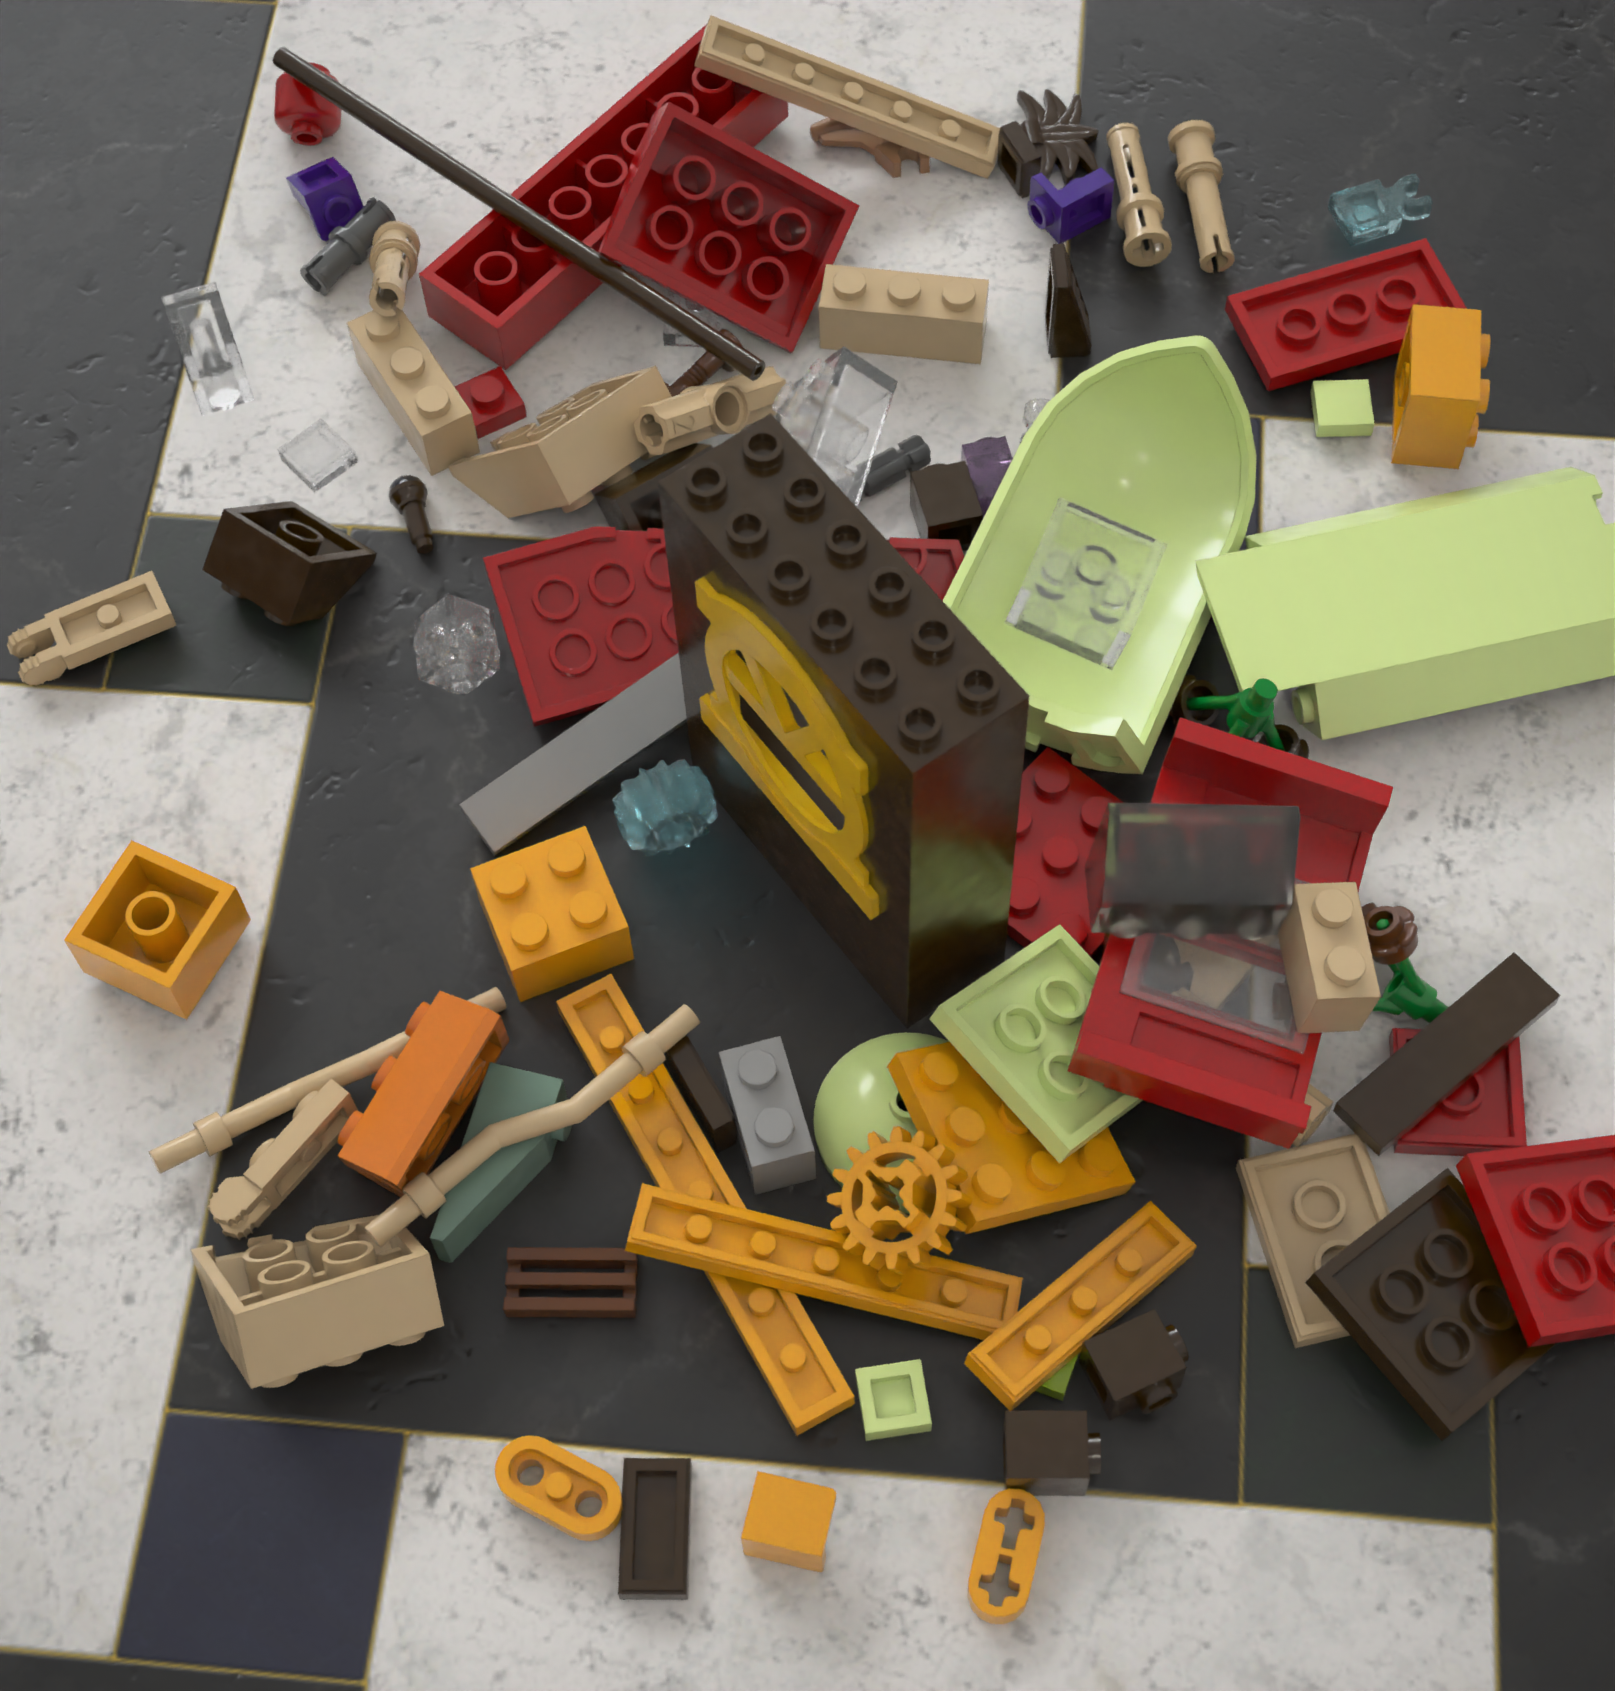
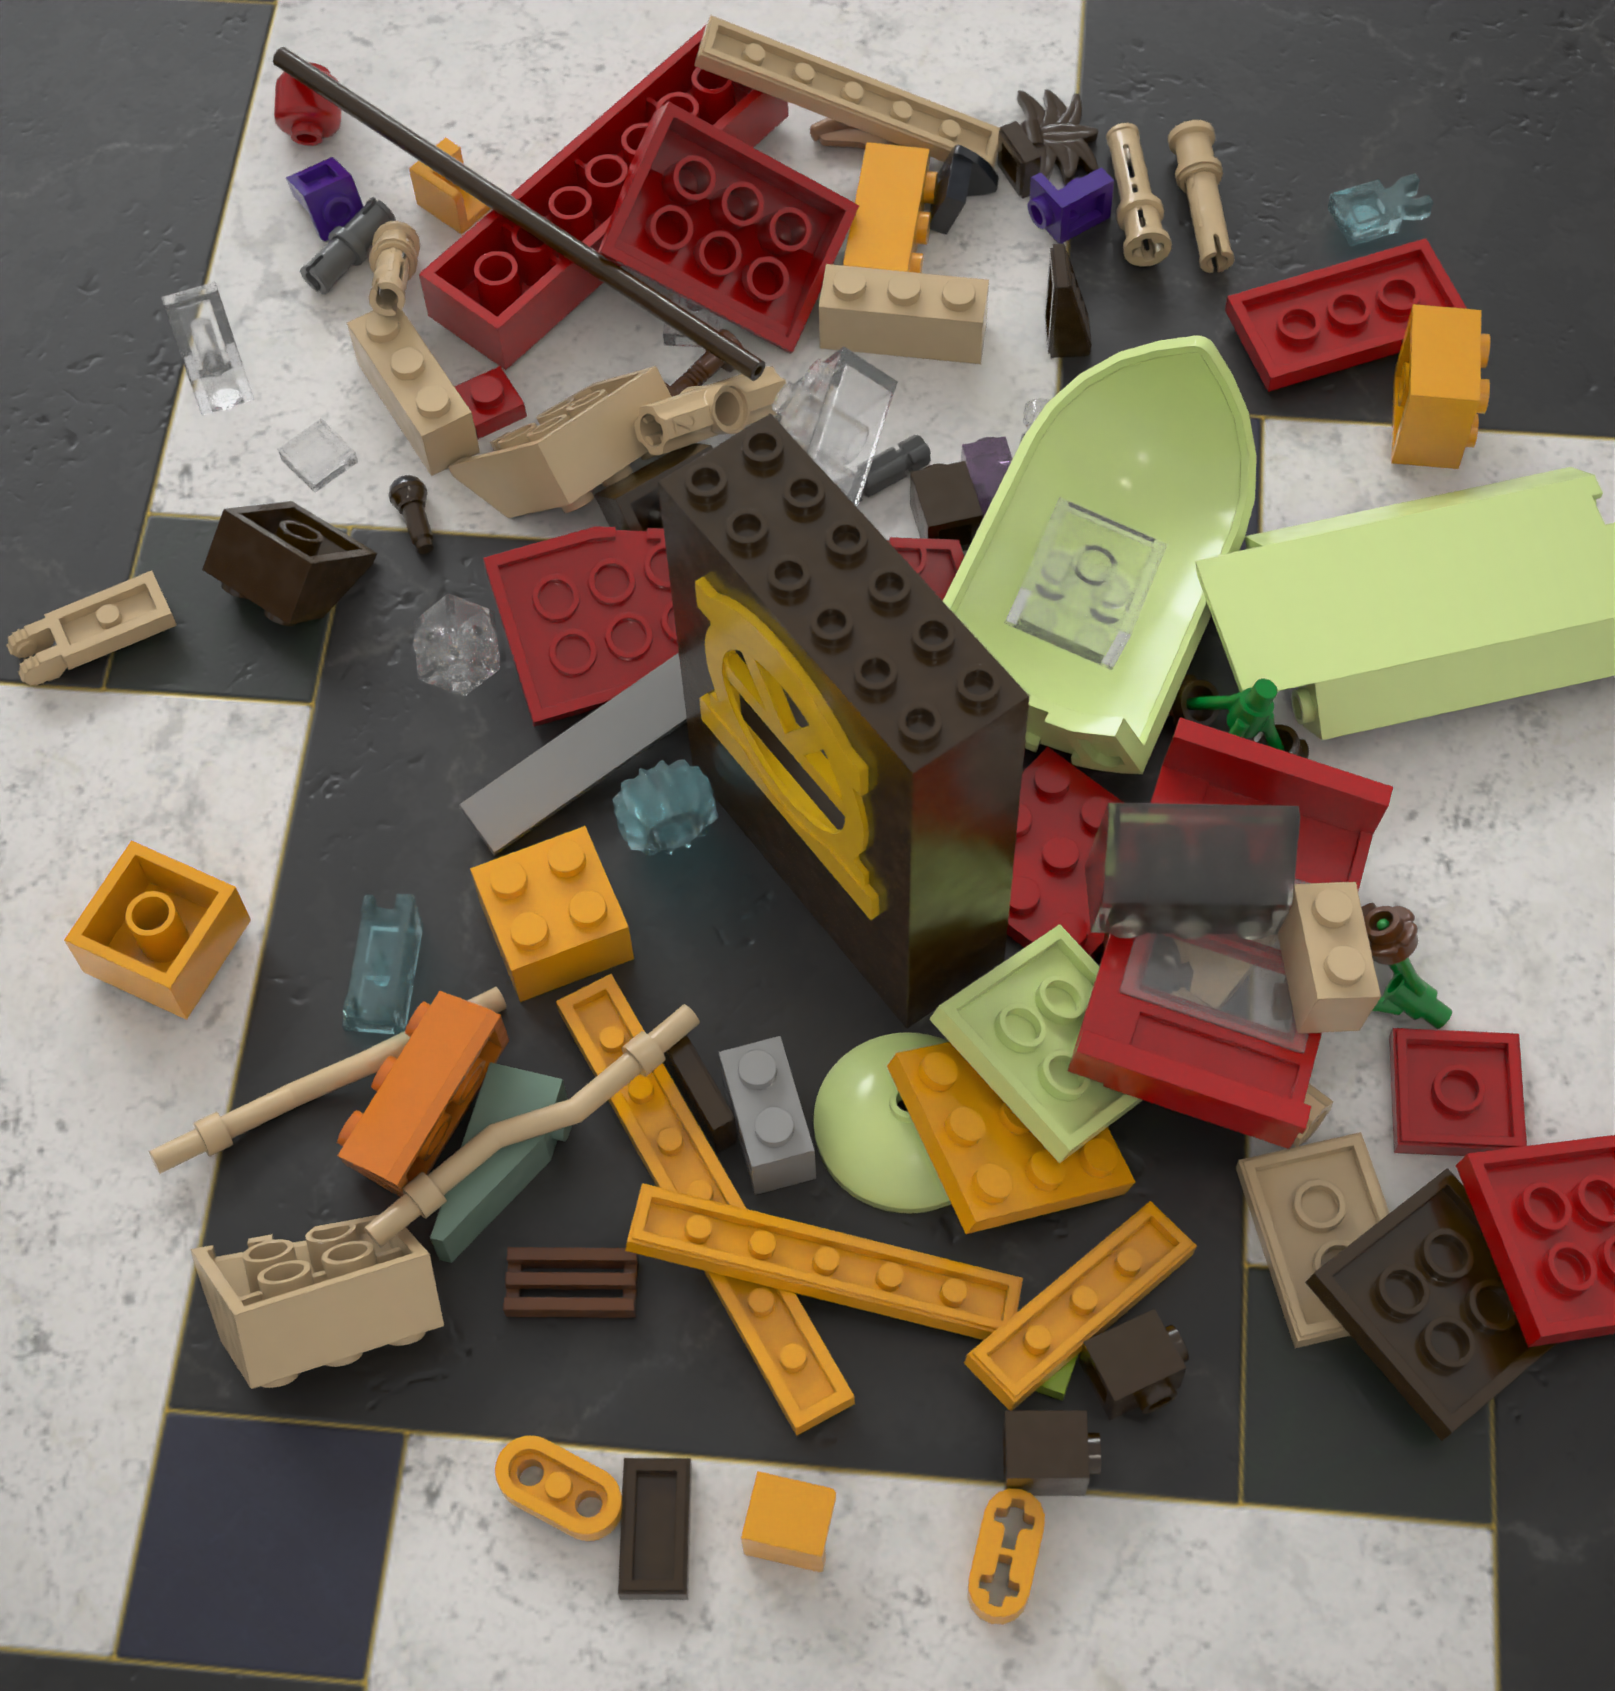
tan hinge [207,1078,358,1240] -> none
light orange gear [827,1126,972,1274] -> none
yellowish green tile [855,1359,932,1441] -> none
yellowish green tile [1310,379,1374,437] -> none
dark brown tile [1333,952,1560,1156] -> none
none -> clear light blue hinge [342,894,424,1034]
none -> light orange panel [409,137,491,235]
none -> light orange brick [843,142,938,273]
none -> black tile [930,145,999,235]

